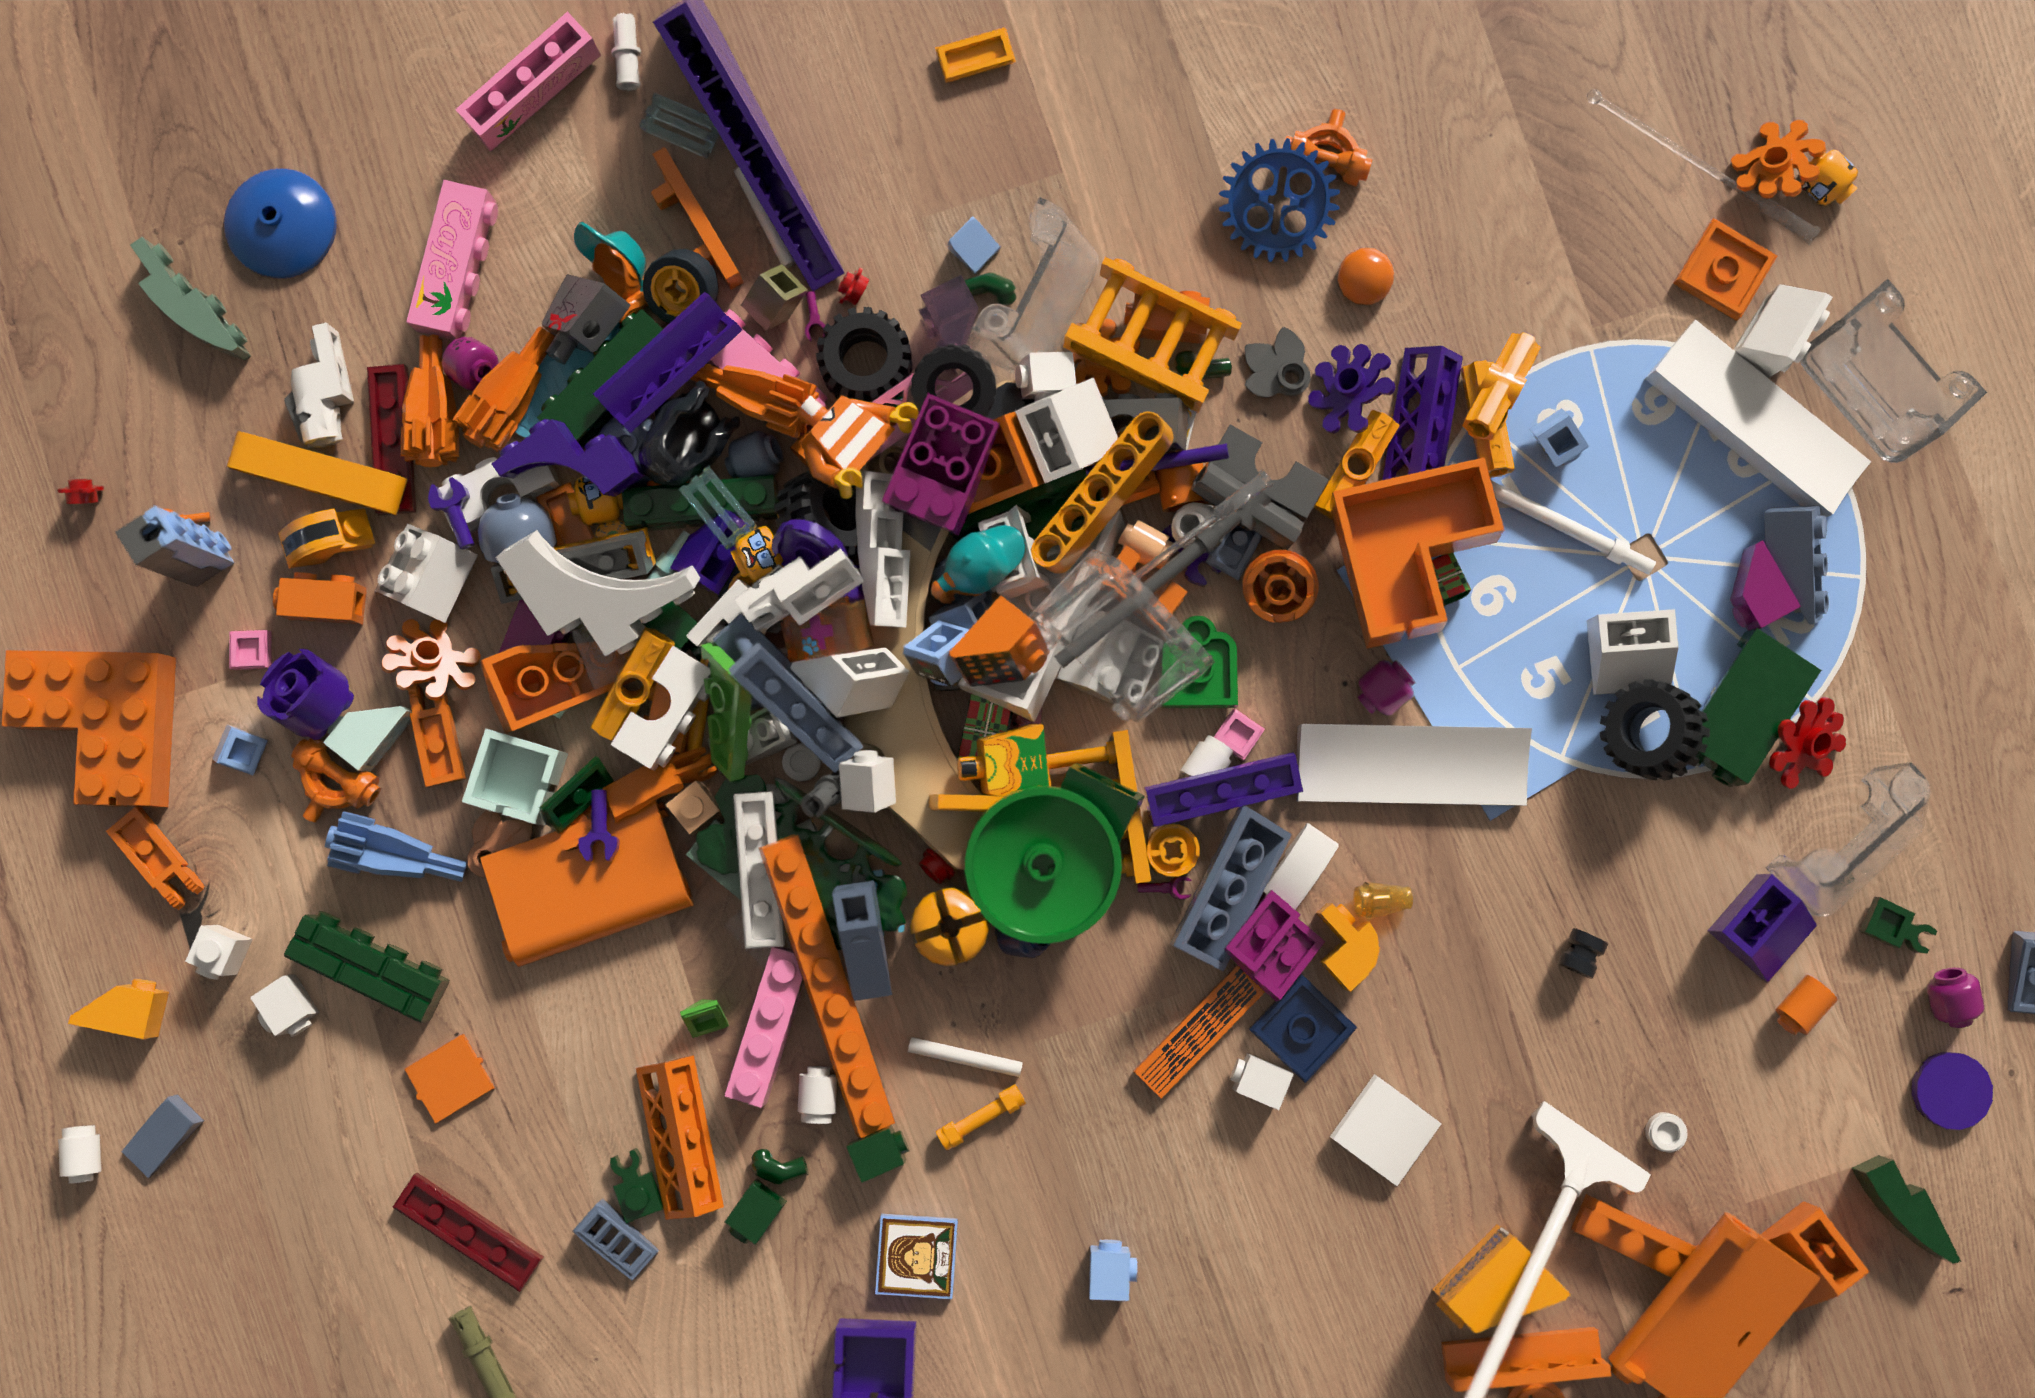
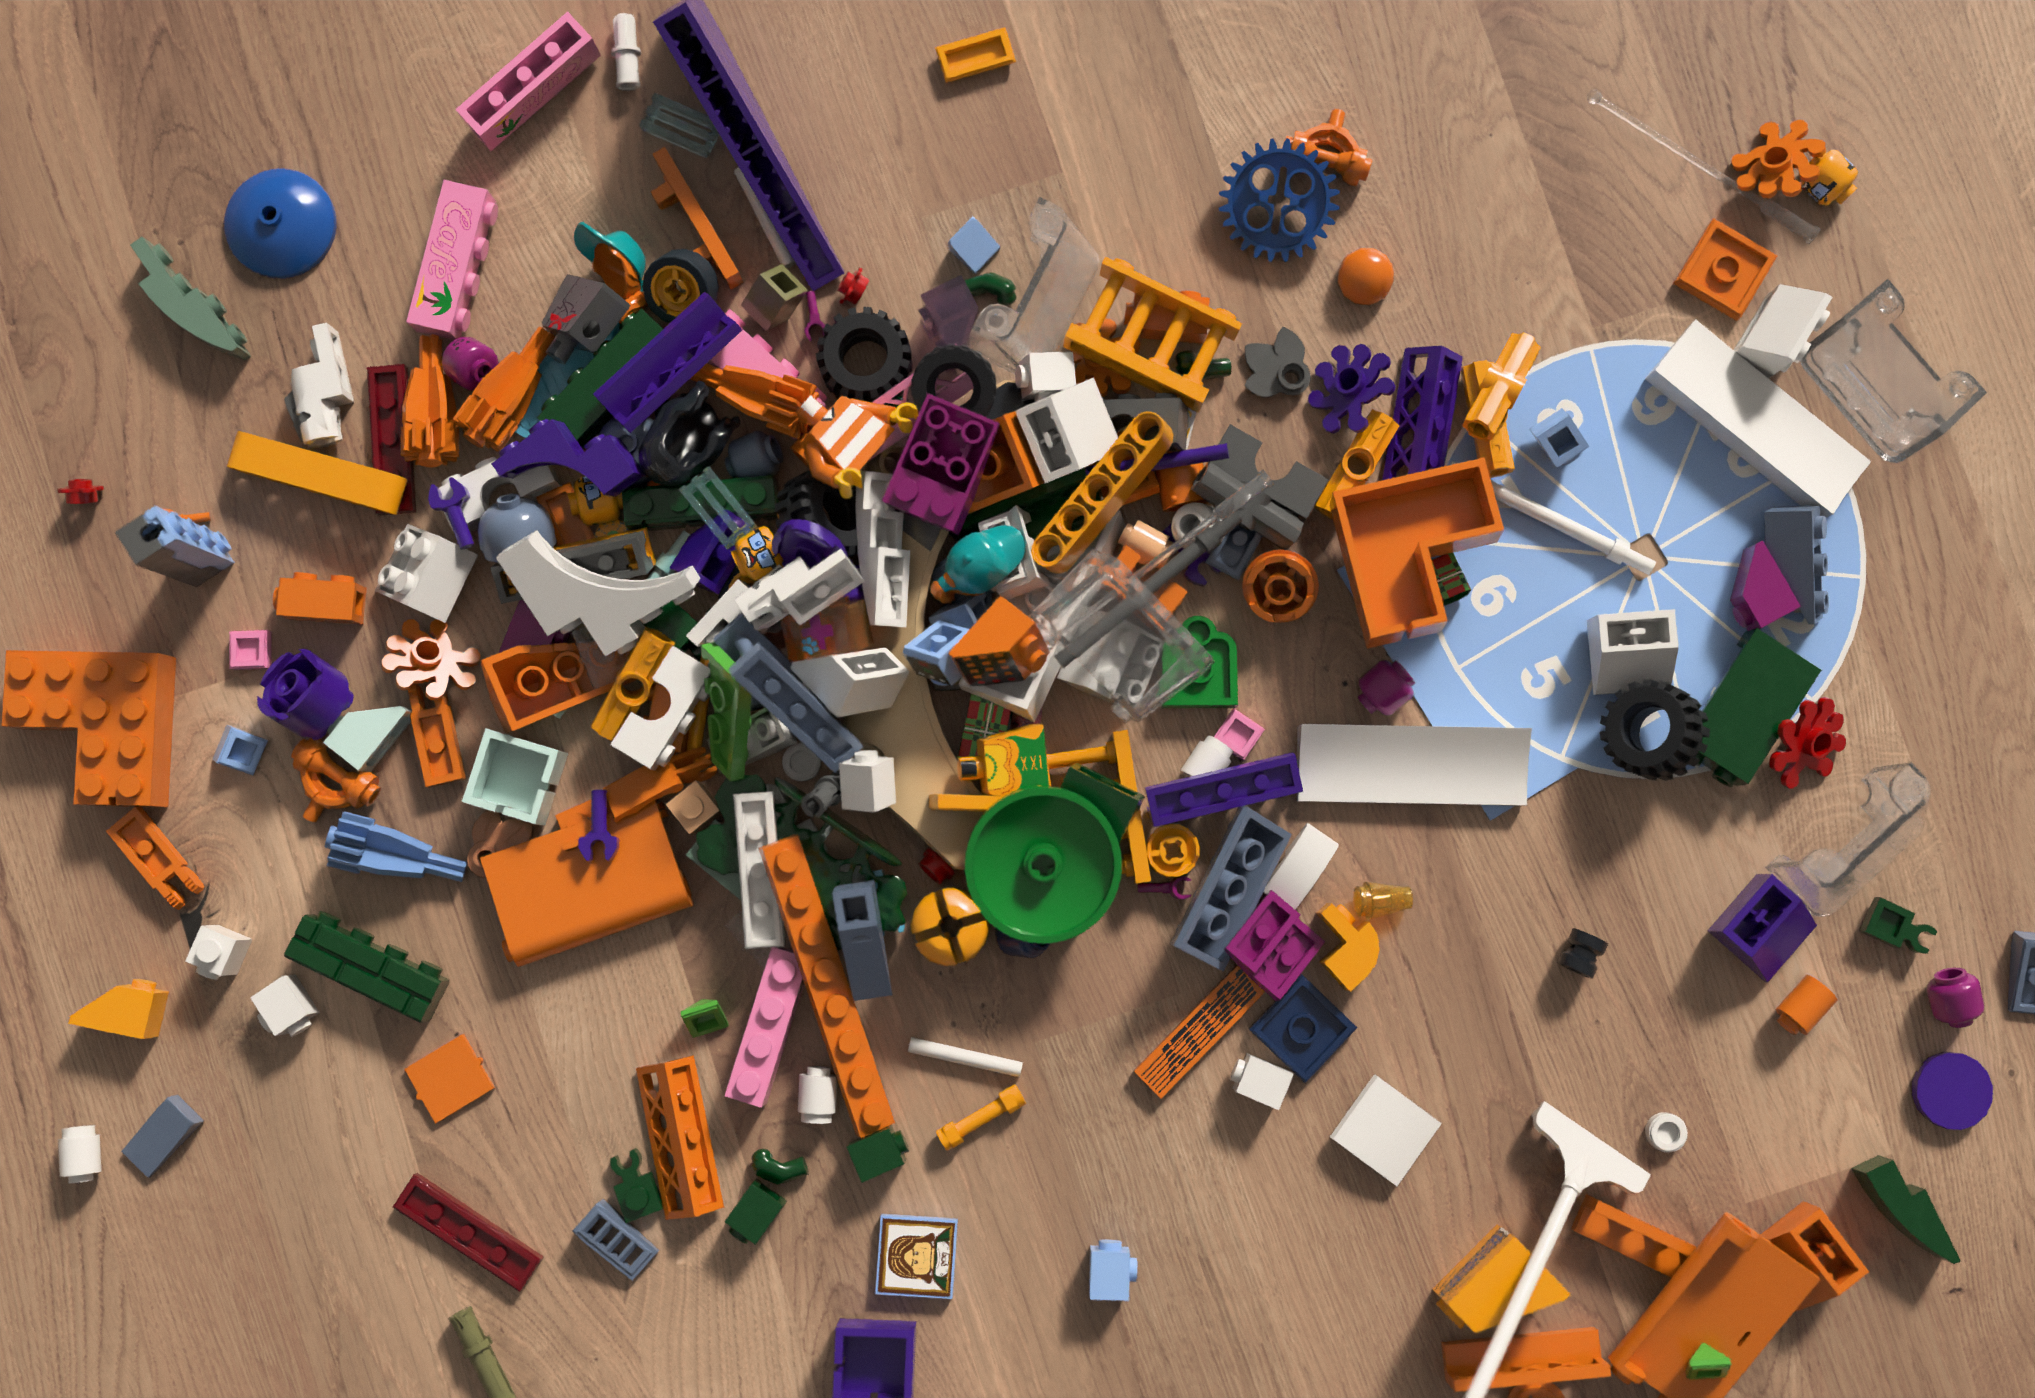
light orange brick [278,508,375,568] -> none
dark green slope [539,756,615,834] -> none
none -> bright green slope [1686,1342,1731,1380]

